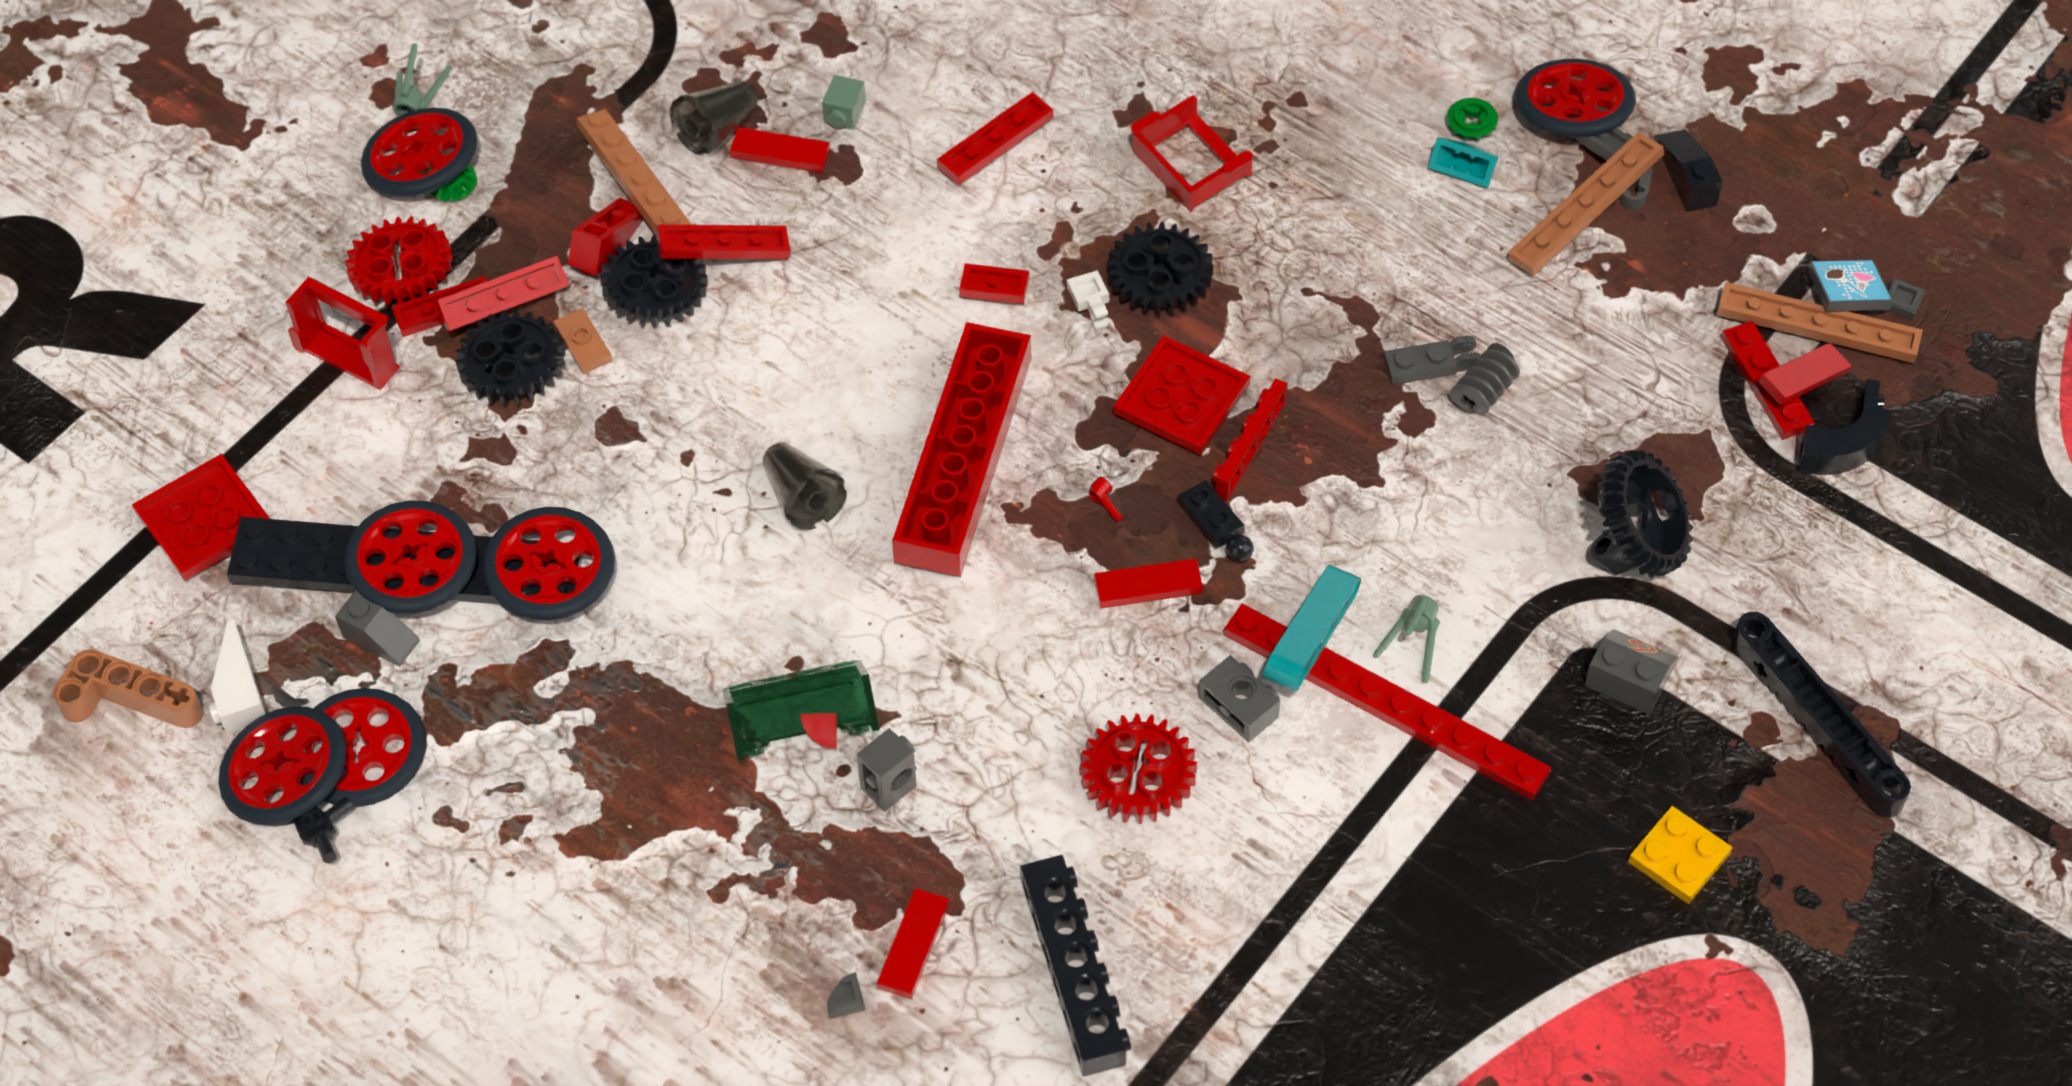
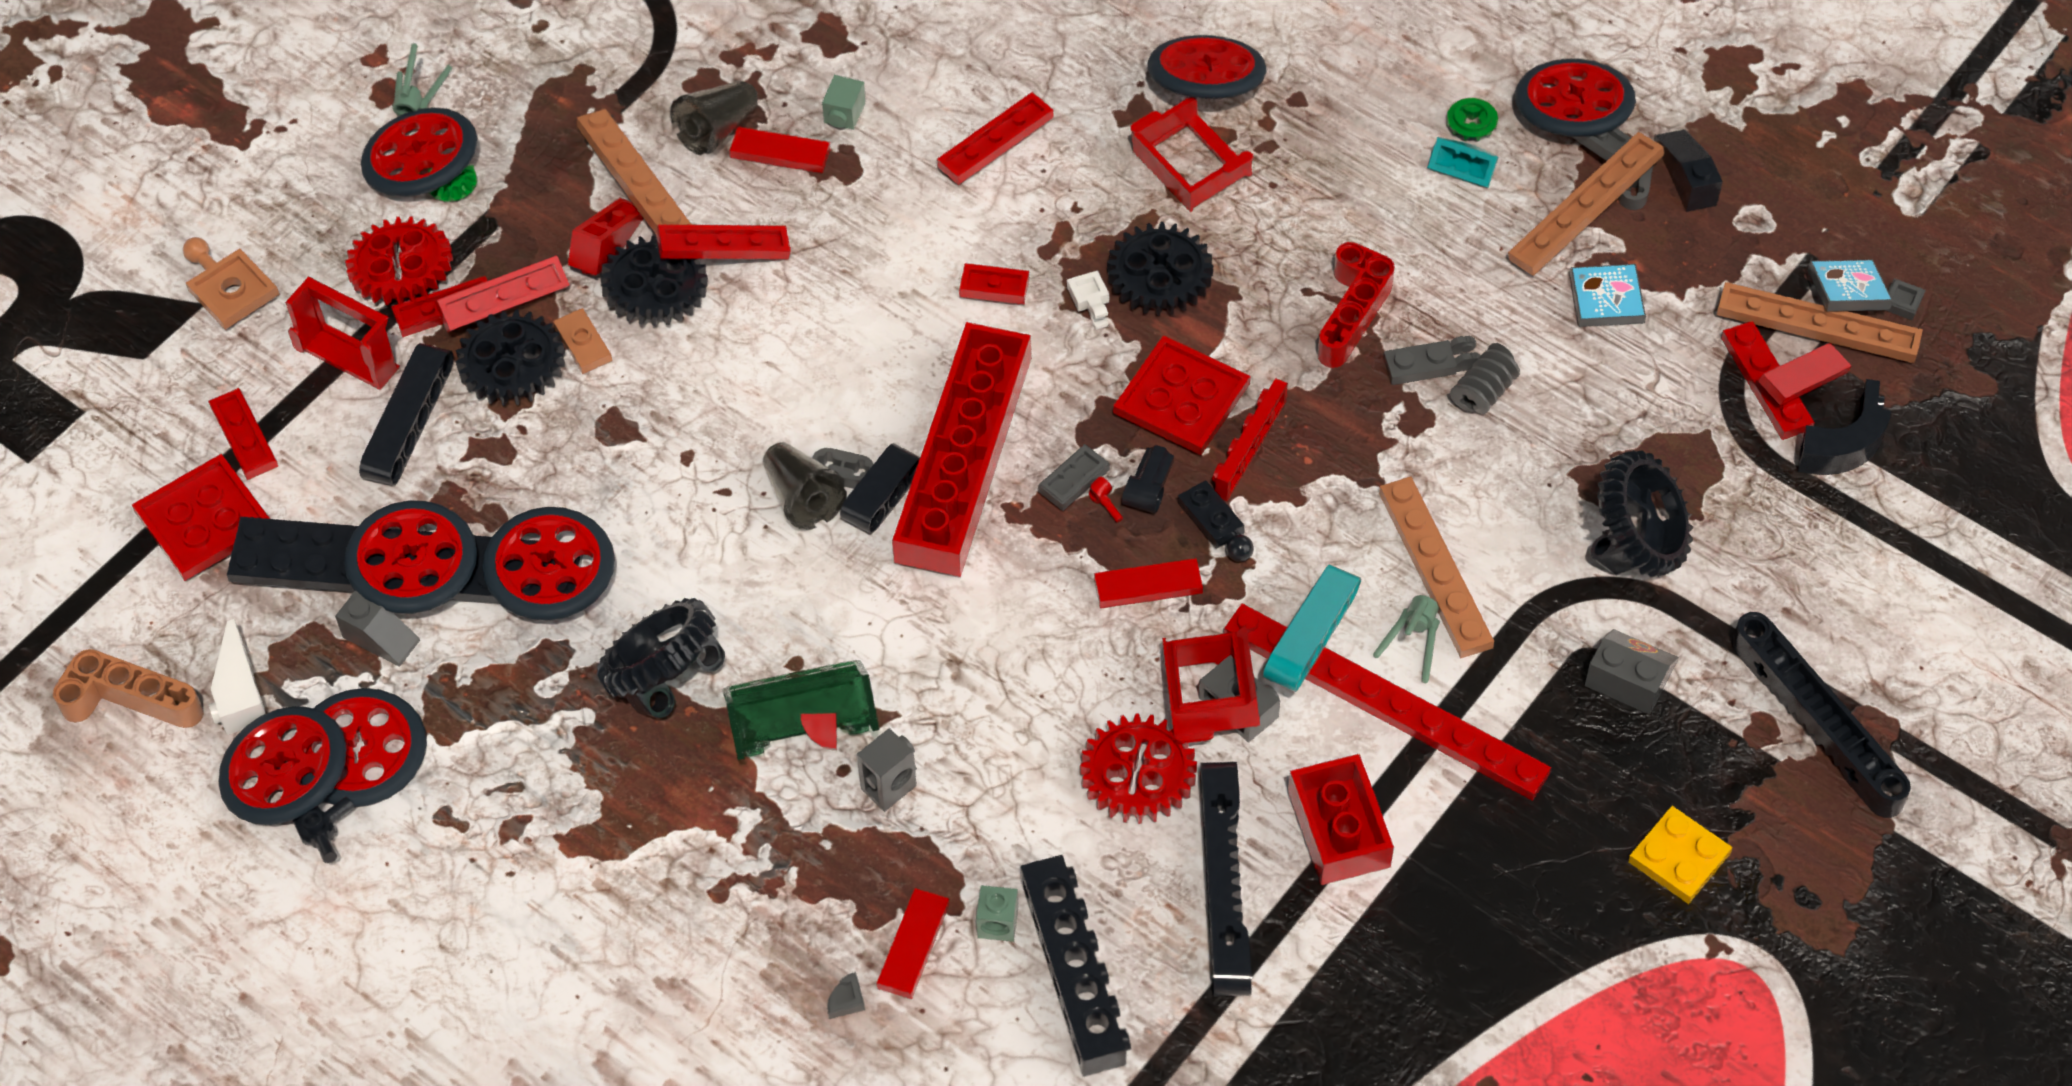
none -> nougat plate [183,237,279,330]
none -> red tile [208,388,279,480]
none -> black beam [359,343,454,486]
none -> black piece [596,598,725,718]
none -> dark grey beam [811,448,873,489]
none -> black beam [840,443,920,534]
none -> sand green brick [976,885,1018,942]
none -> dark grey plate [1038,444,1110,511]
none -> black piece [1122,445,1174,514]
none -> wedge [1147,35,1267,99]
none -> red piece [1162,624,1260,744]
none -> black gear [1200,761,1252,997]
none -> red brick [1288,754,1394,885]
none -> red beam [1318,242,1395,368]
none -> nougat plate [1379,476,1494,659]
none -> tile [1569,264,1646,327]

